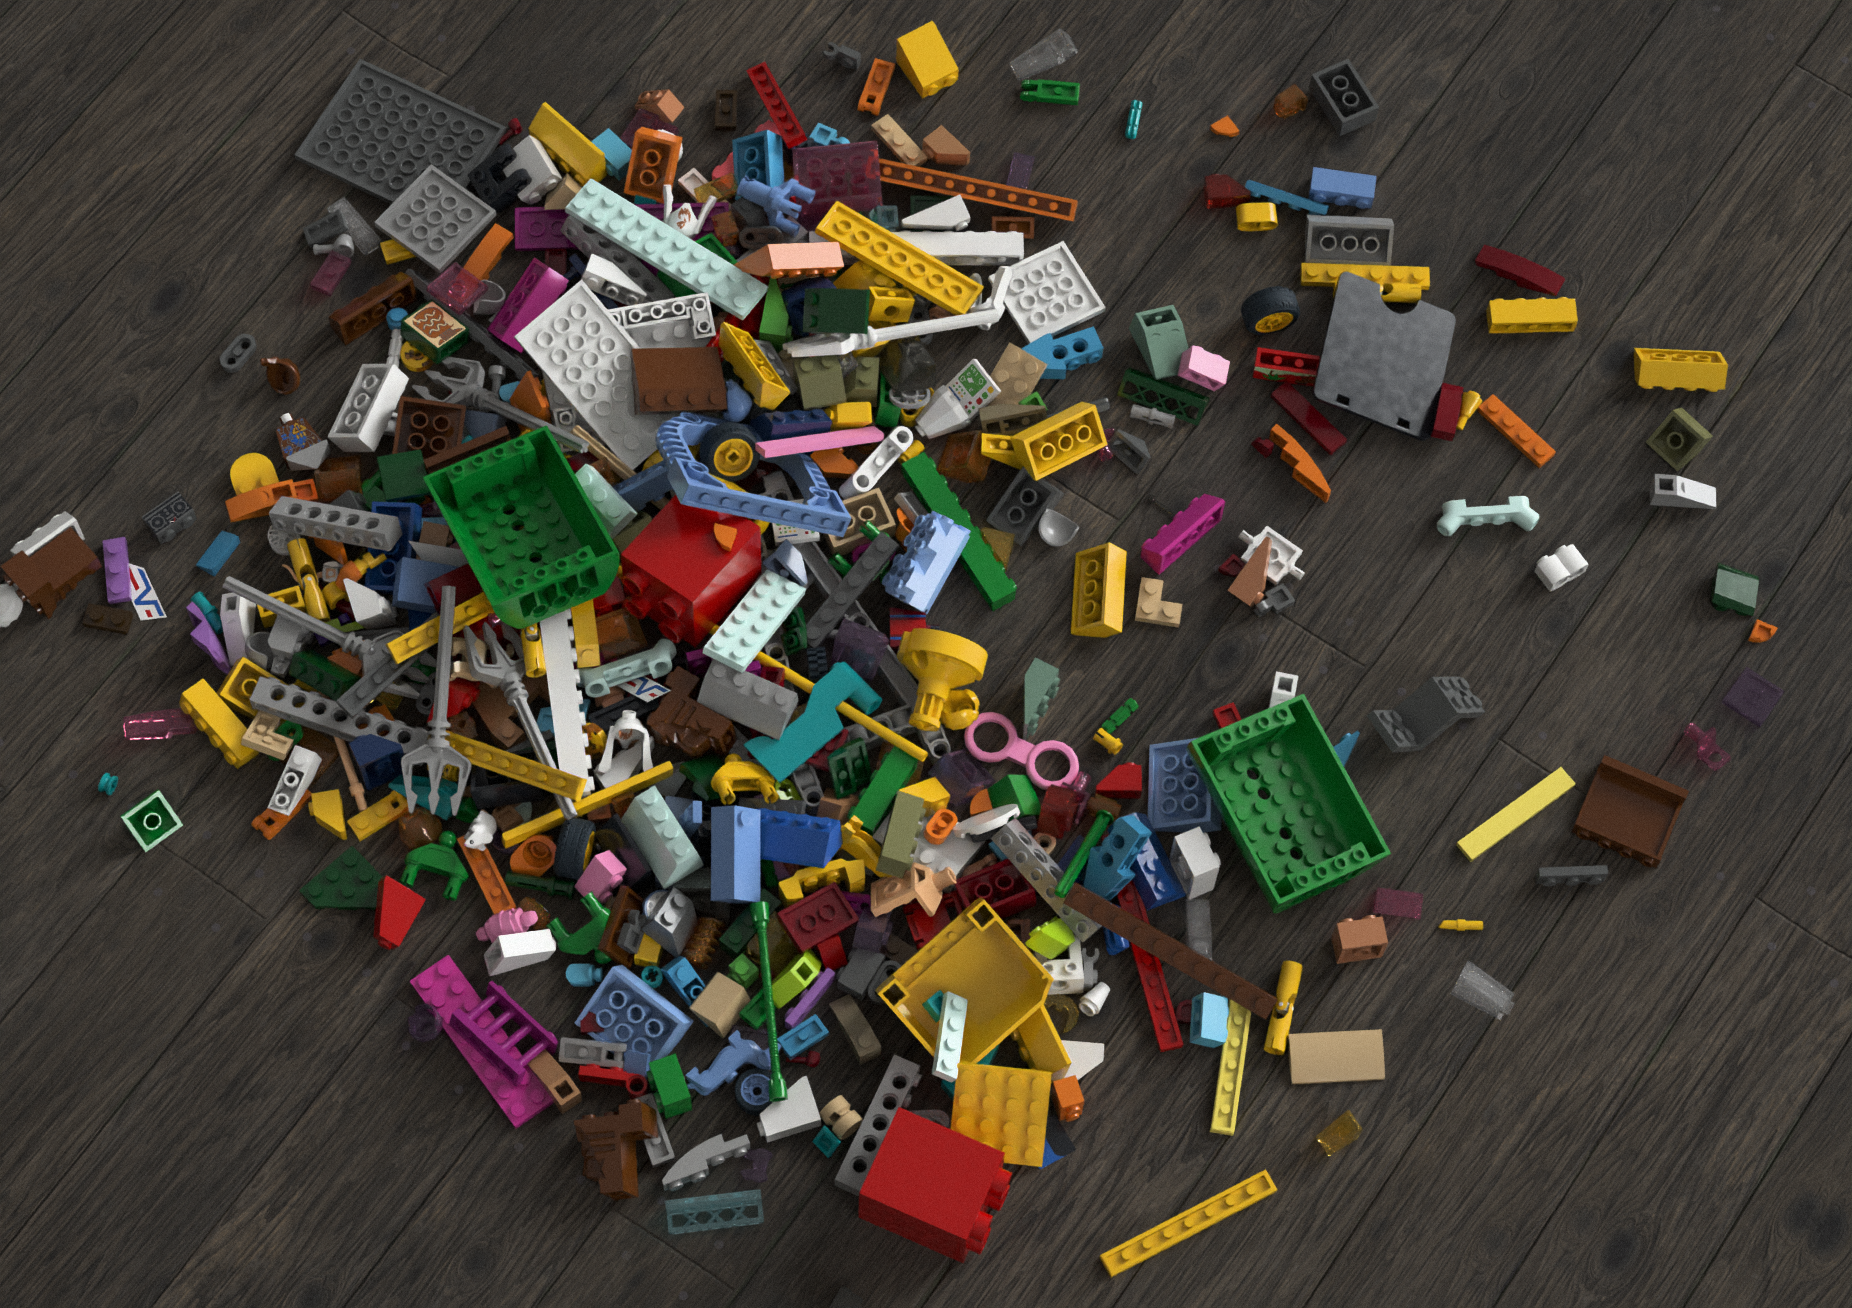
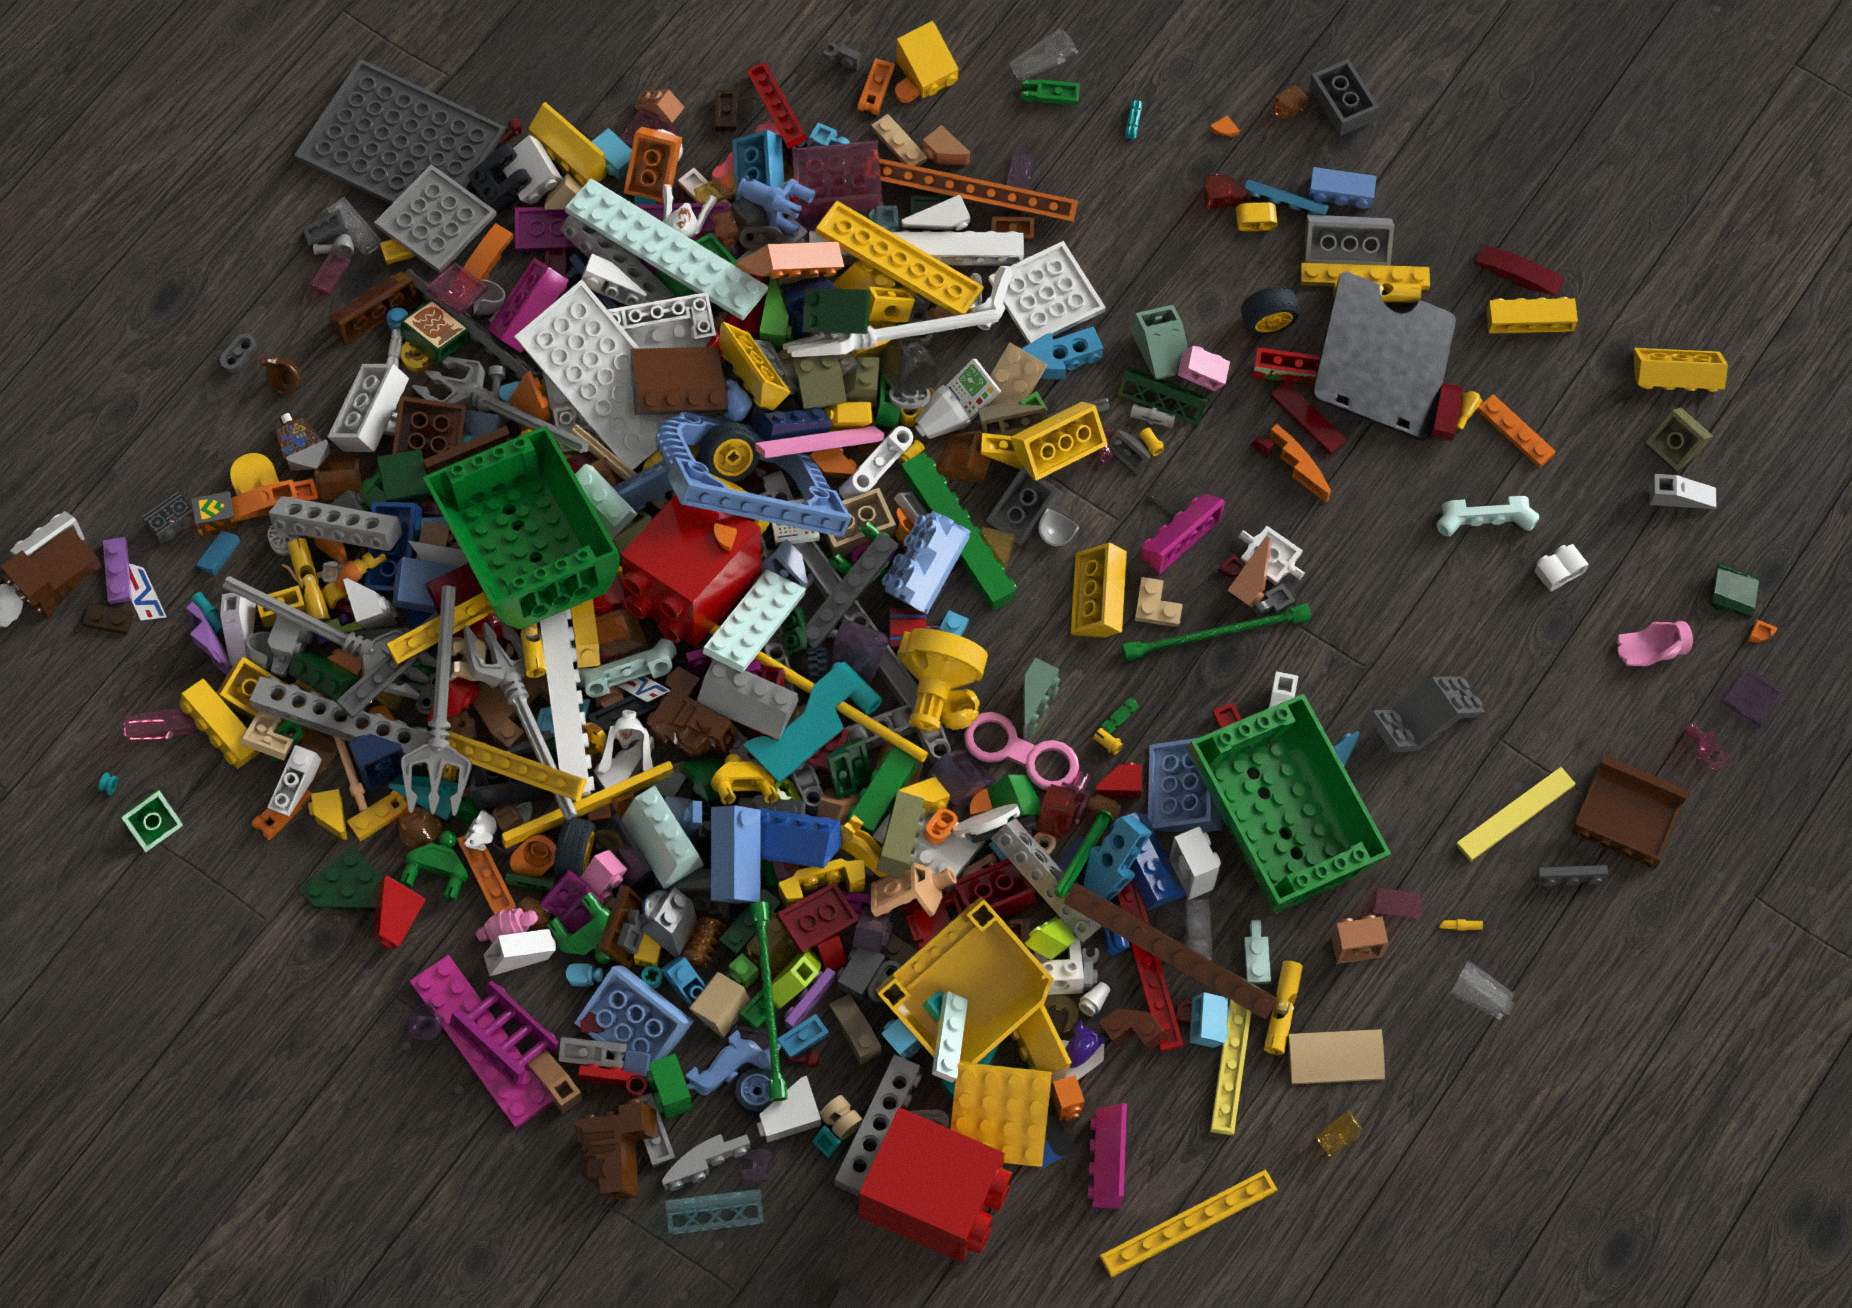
none -> piece [191,491,239,537]
none -> magenta slope [540,869,604,934]
none -> medium azure brick [881,1018,924,1060]
none -> orange tile [895,77,920,103]
none -> medium azure plate [939,610,969,637]
none -> dark purple piece [1065,1021,1105,1068]
none -> dark pink slope [1088,1103,1127,1209]
none -> copper brick [1099,1008,1169,1051]
none -> green hose [1122,603,1311,661]
none -> yellow pin [1139,428,1164,456]
none -> light aqua plate [1244,920,1271,984]
none -> bright pink hair [1617,621,1693,666]

